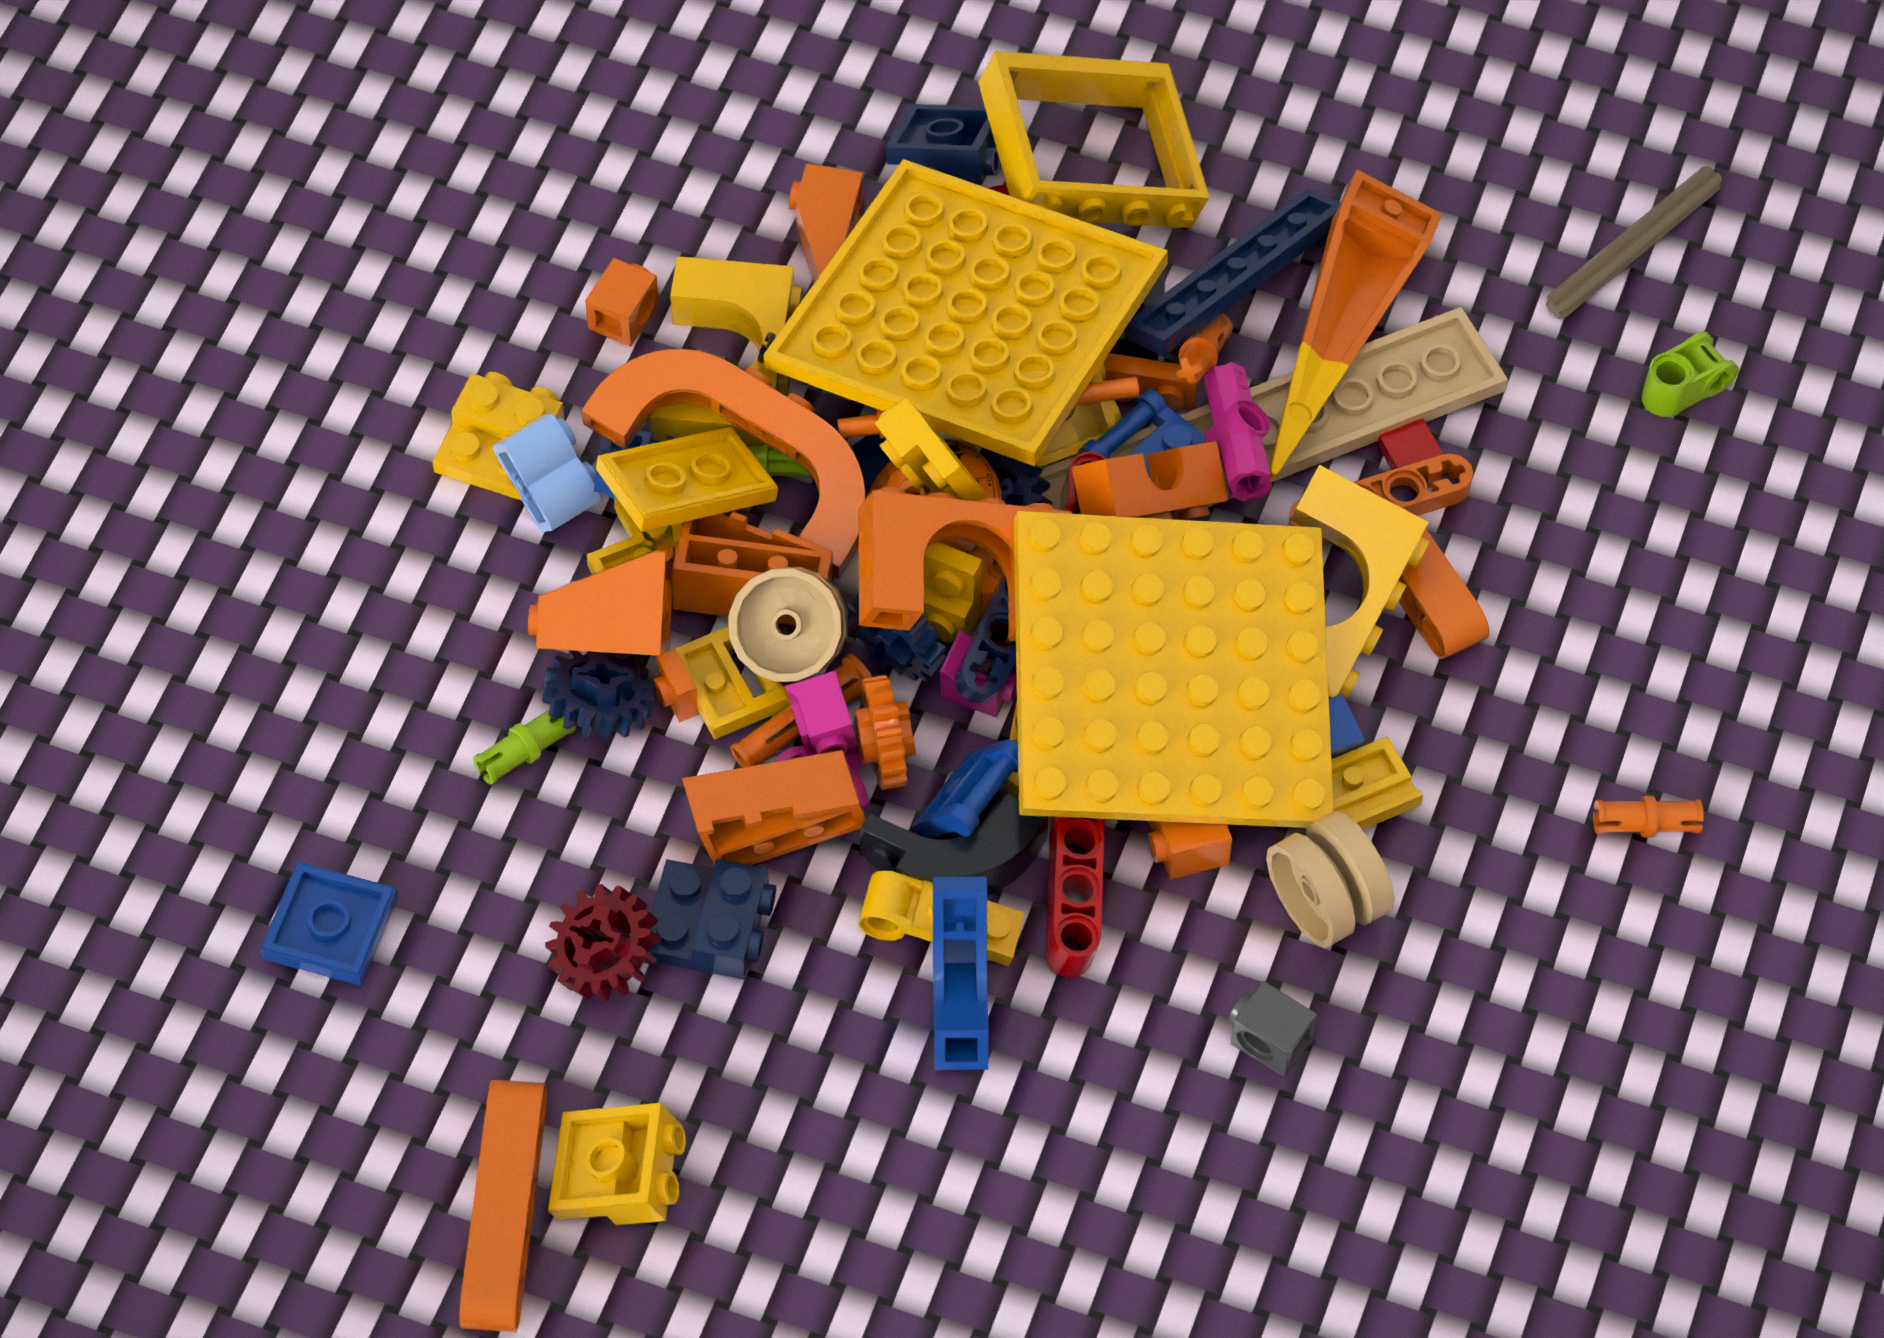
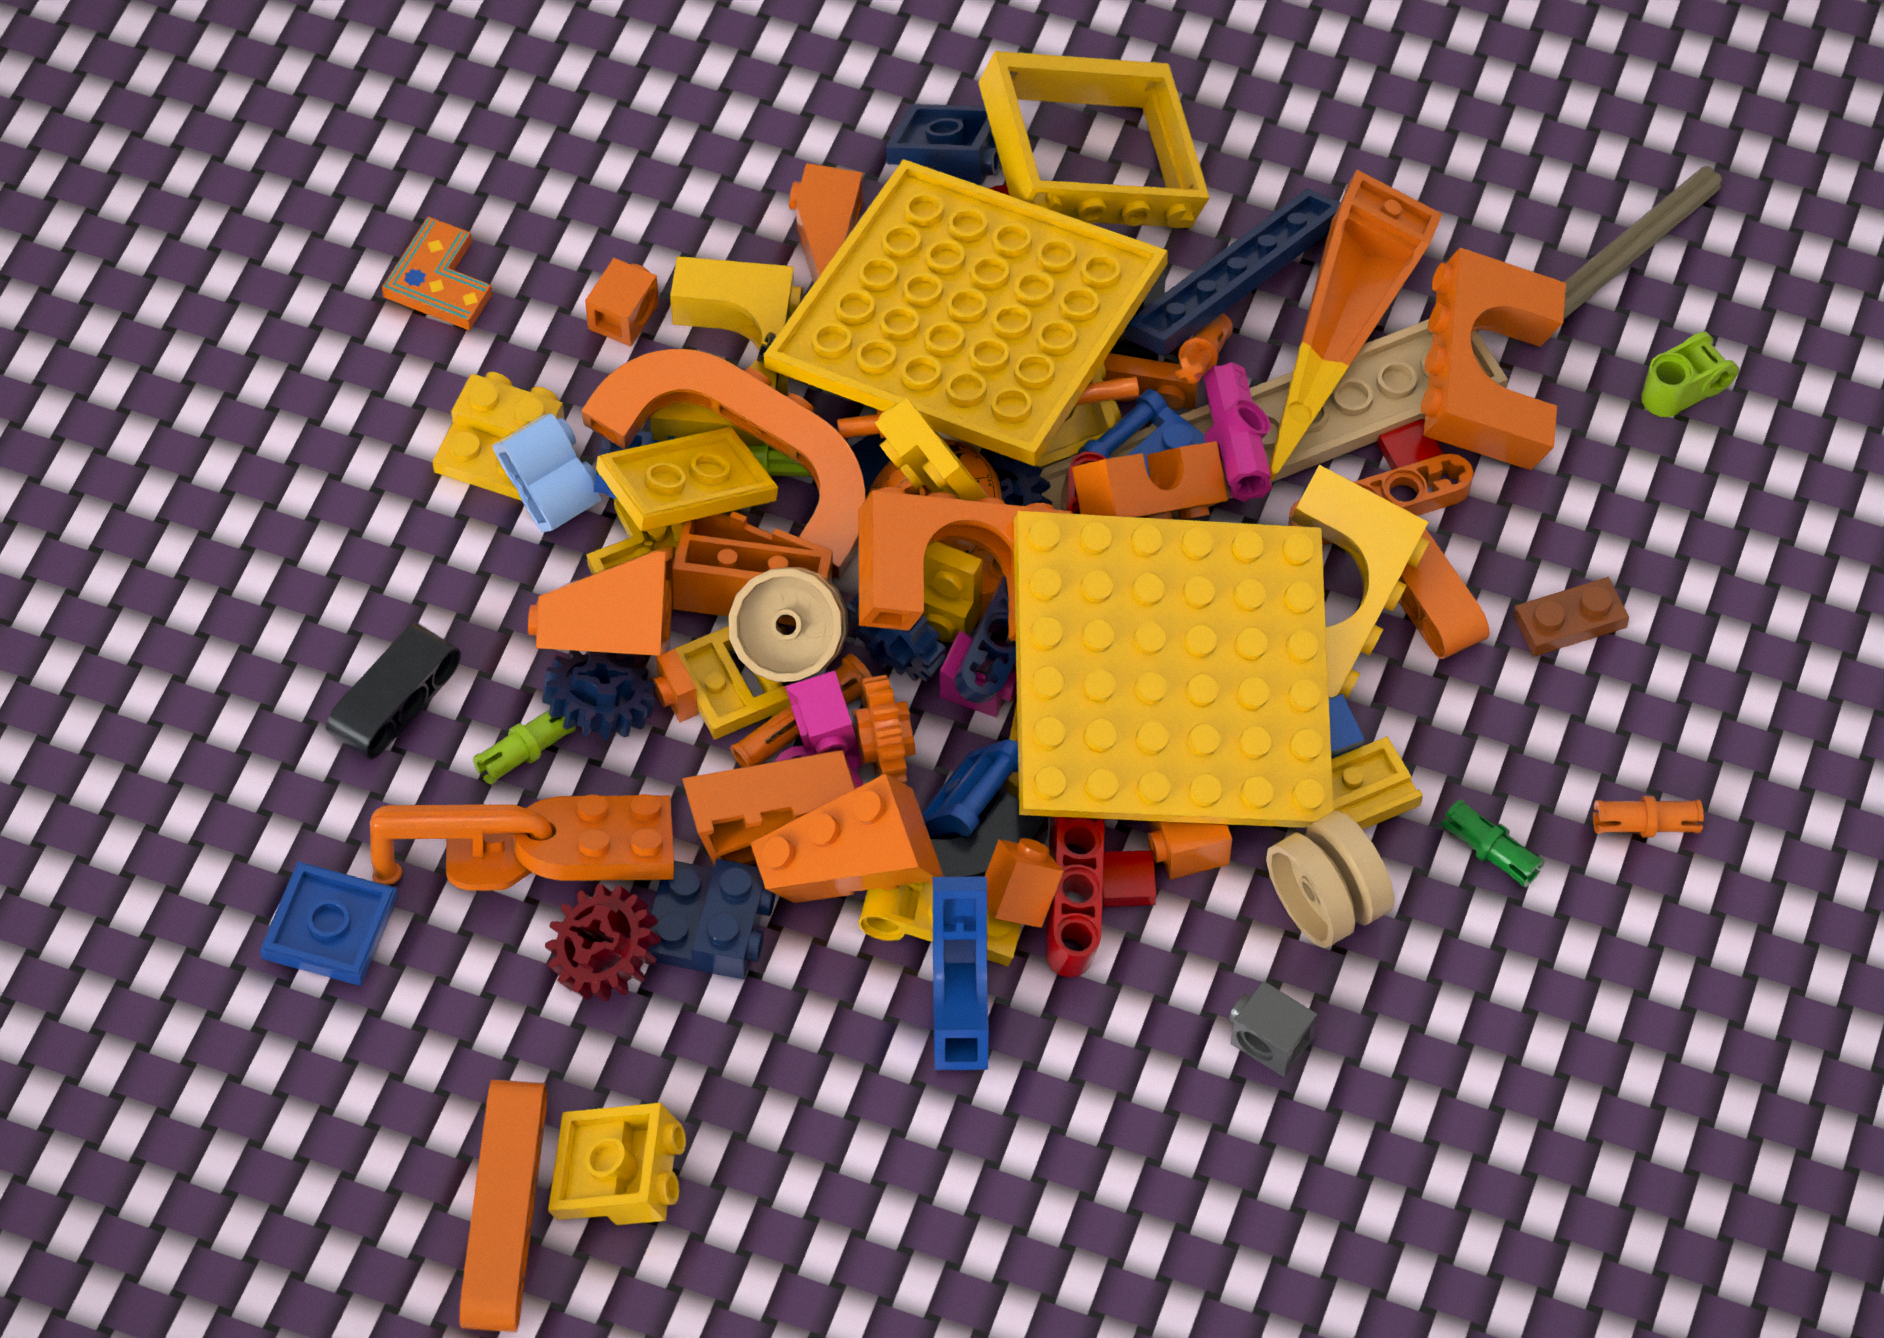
none -> black beam [326,623,461,760]
none -> orange plate [370,794,674,891]
none -> orange tile [382,216,492,331]
none -> orange wedge [750,773,944,903]
none -> orange brick [985,838,1063,928]
none -> red tile [1102,850,1156,907]
none -> orange arch [1421,247,1566,470]
none -> green pin [1441,799,1545,888]
none -> dark orange plate [1513,577,1629,657]

